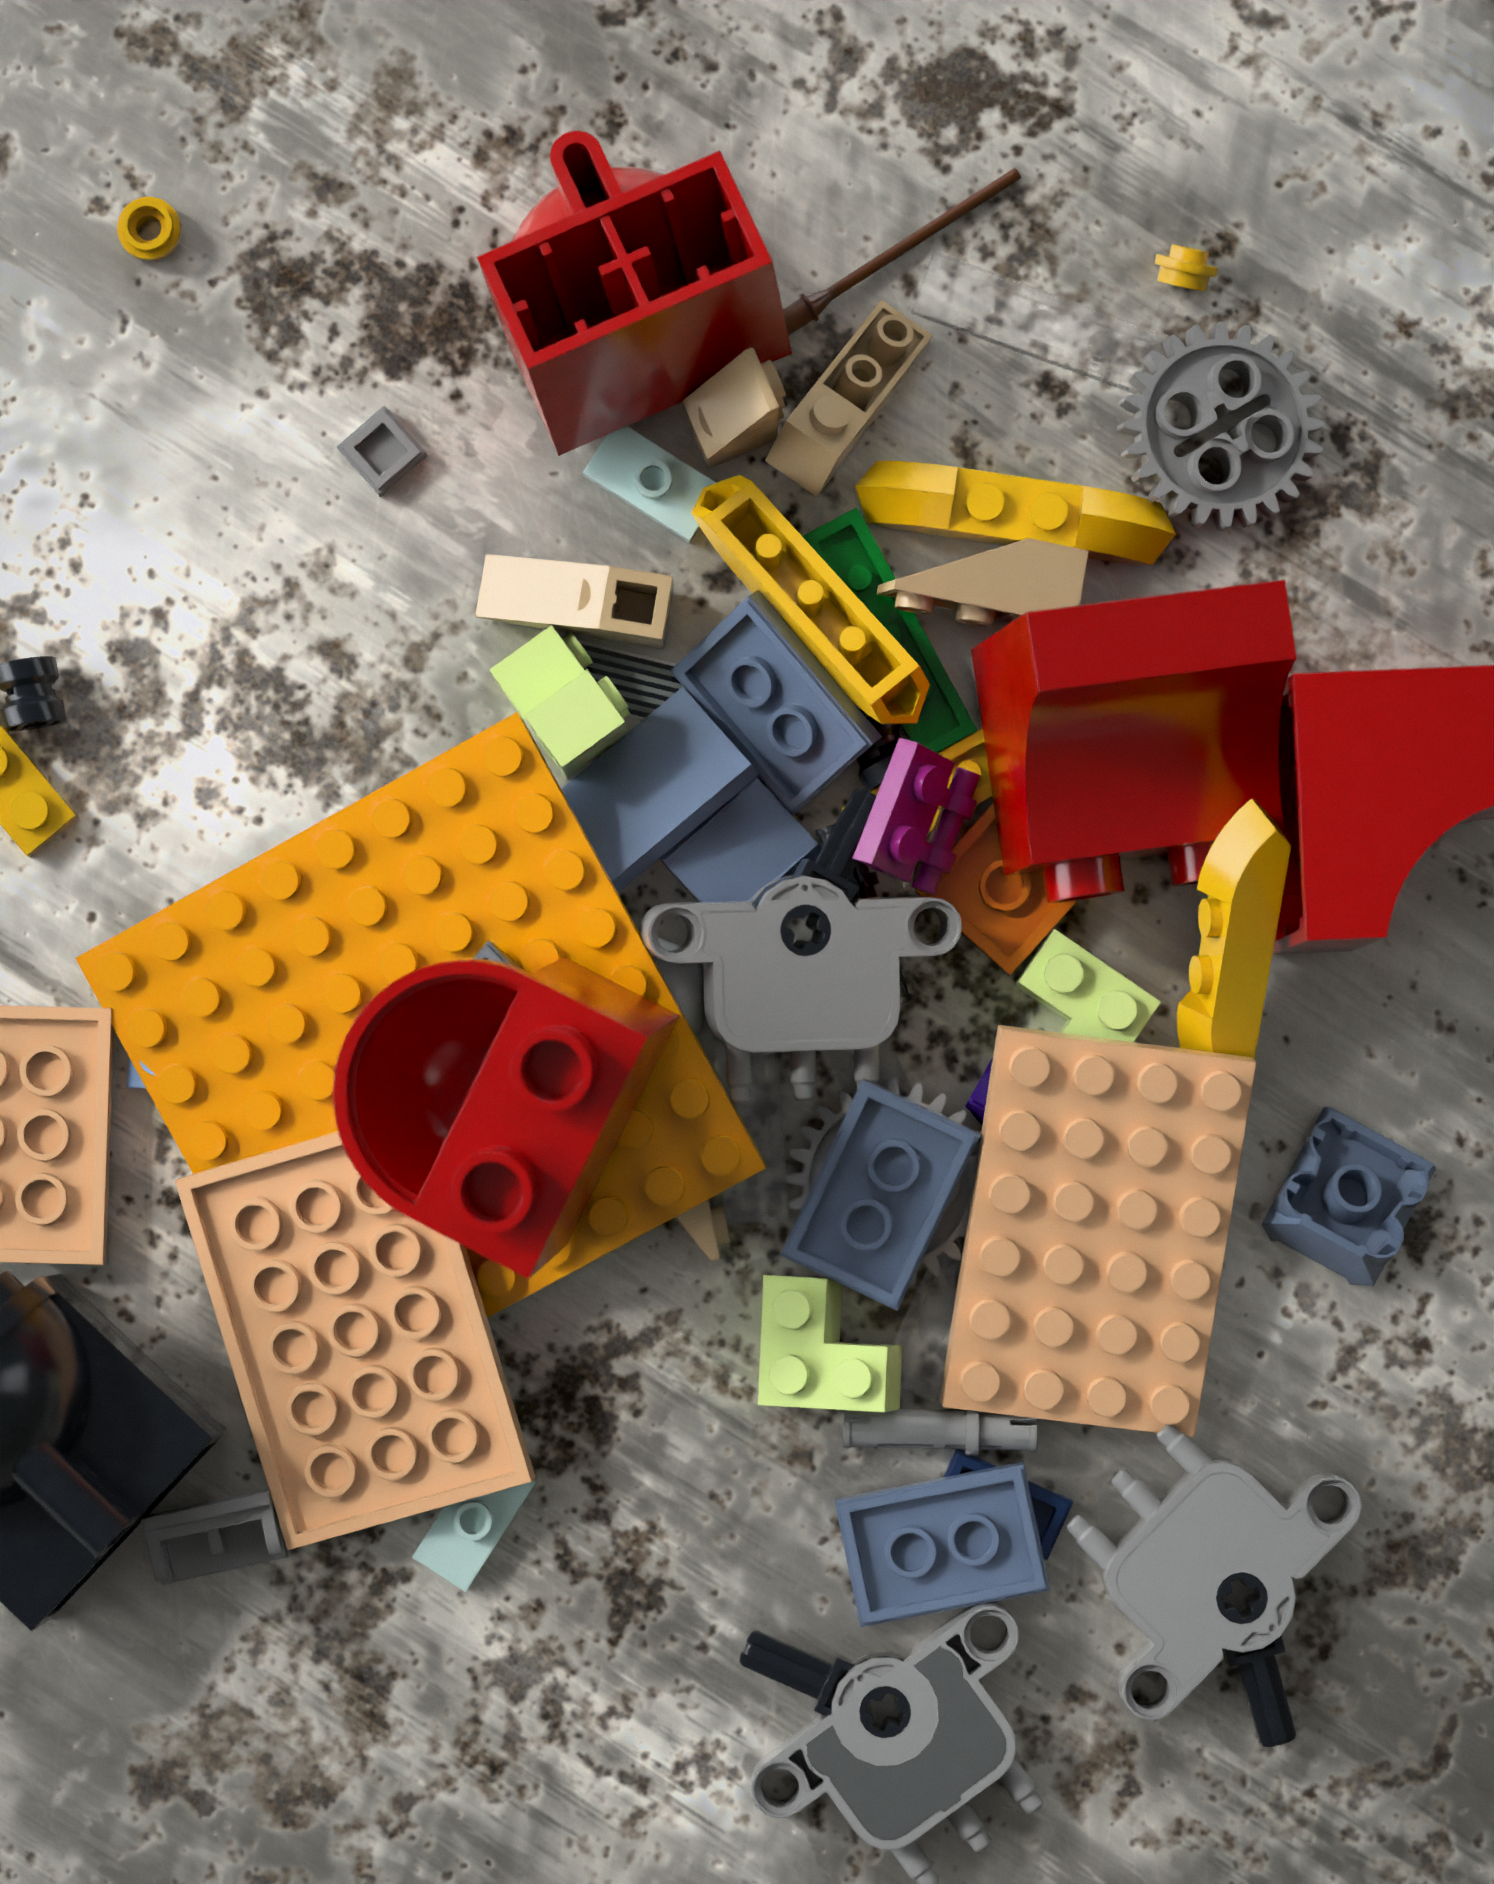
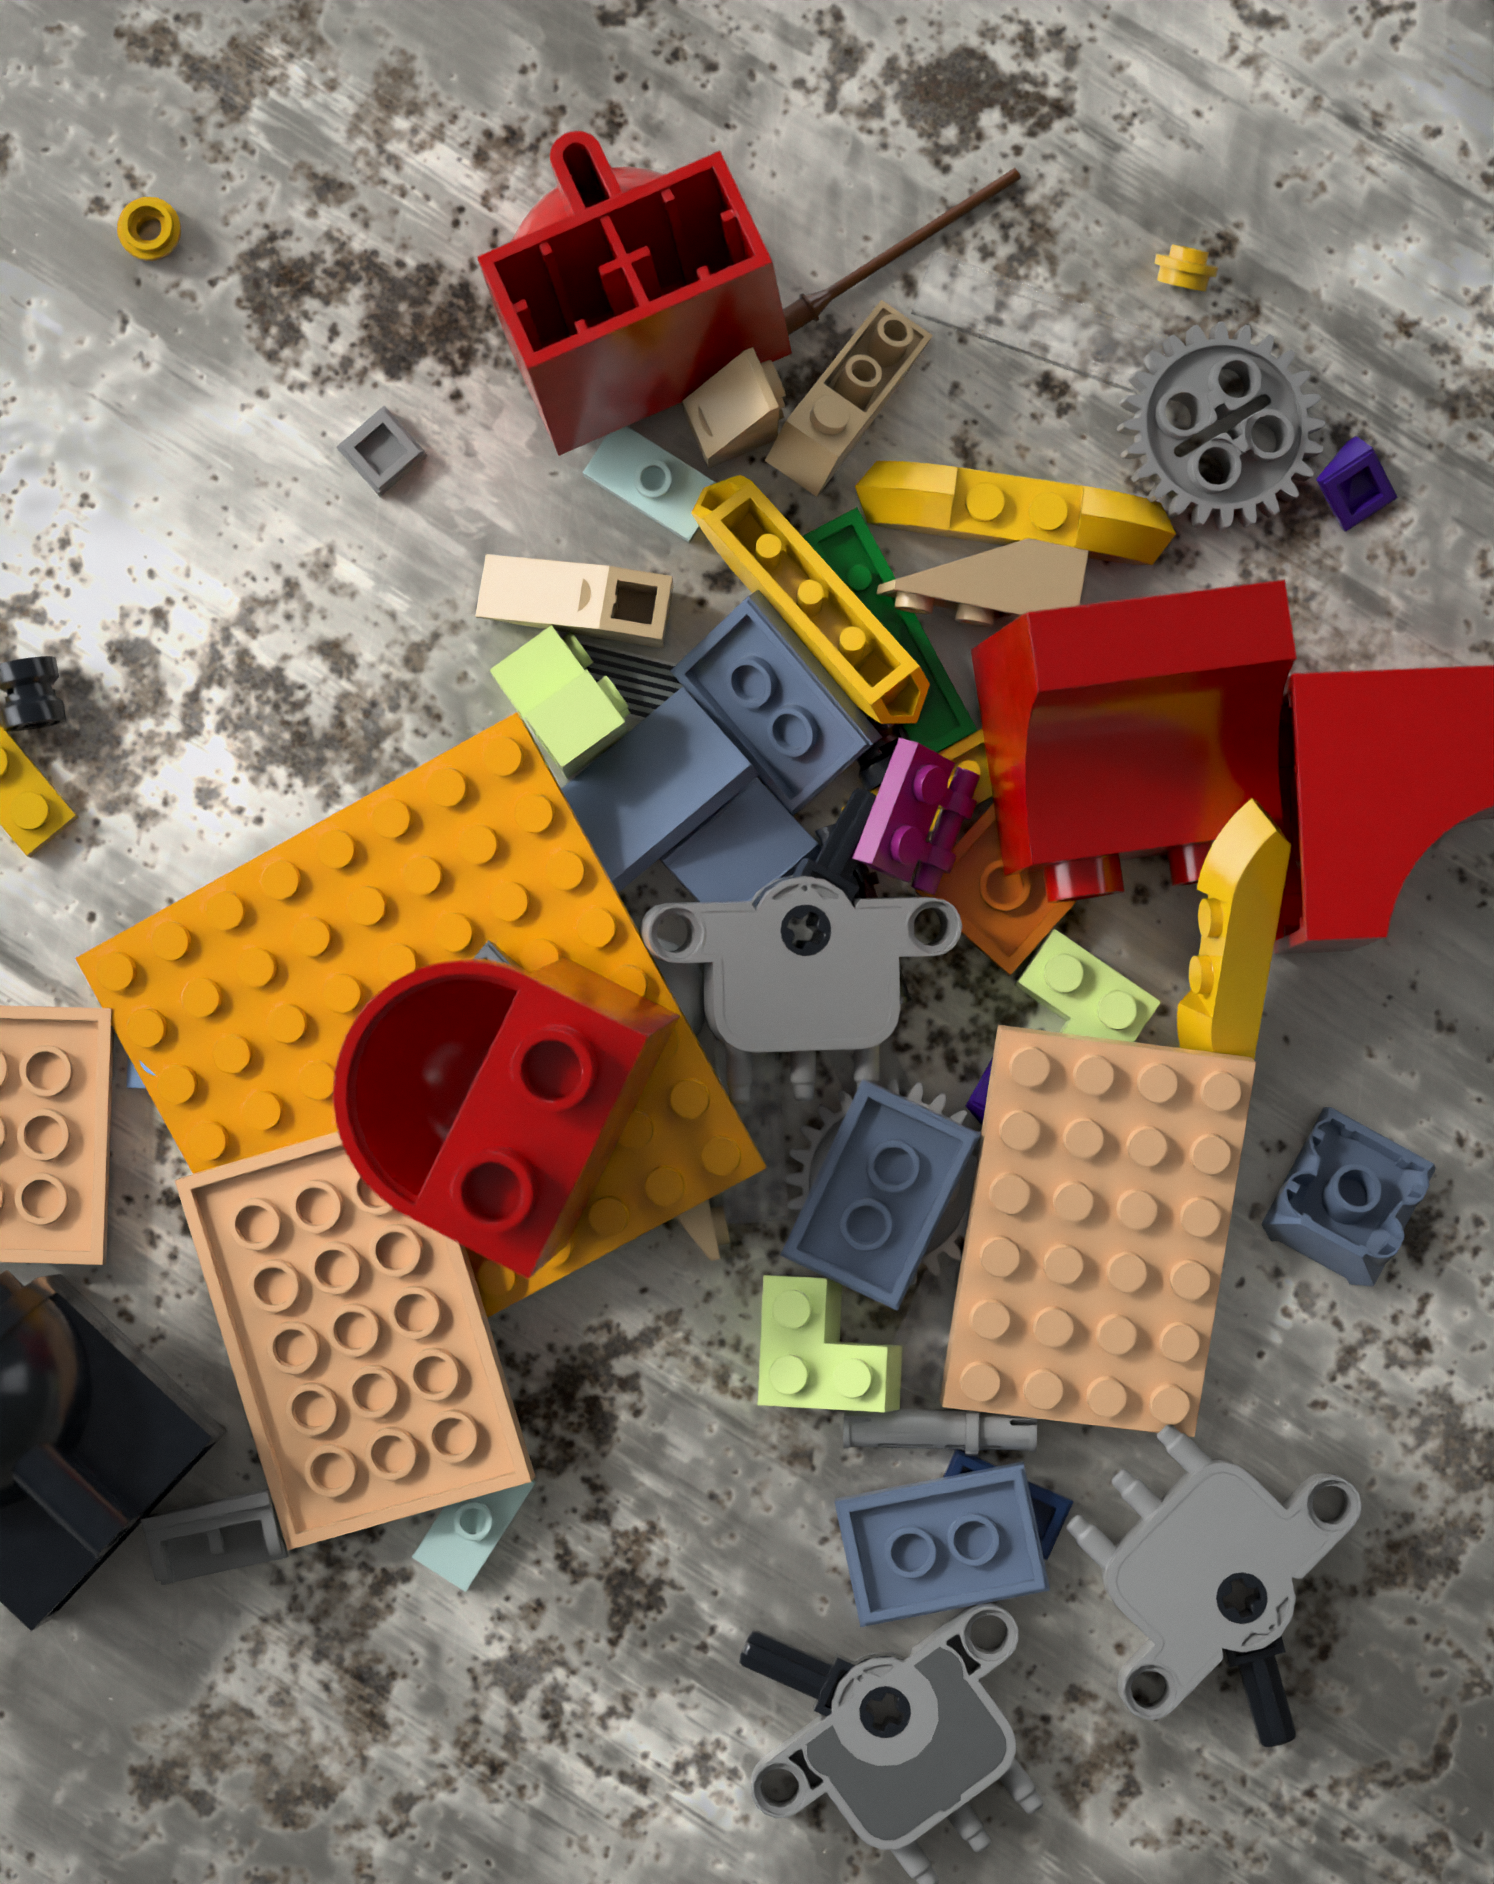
none -> dark purple slope [1316,436,1398,532]

